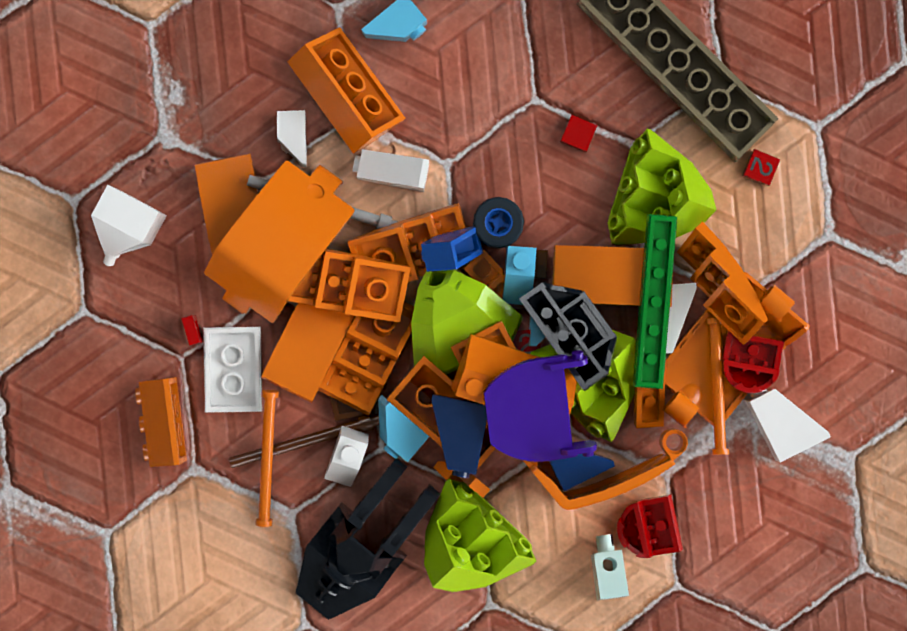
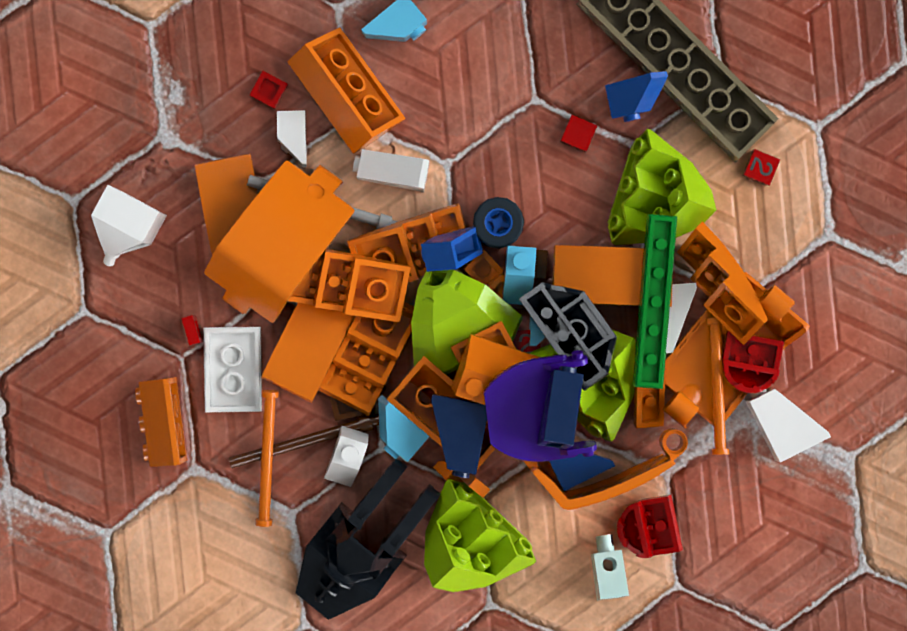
none -> red tile [250,70,288,109]
none -> dark blue slope [537,366,584,449]
none -> blue slope [605,71,668,122]

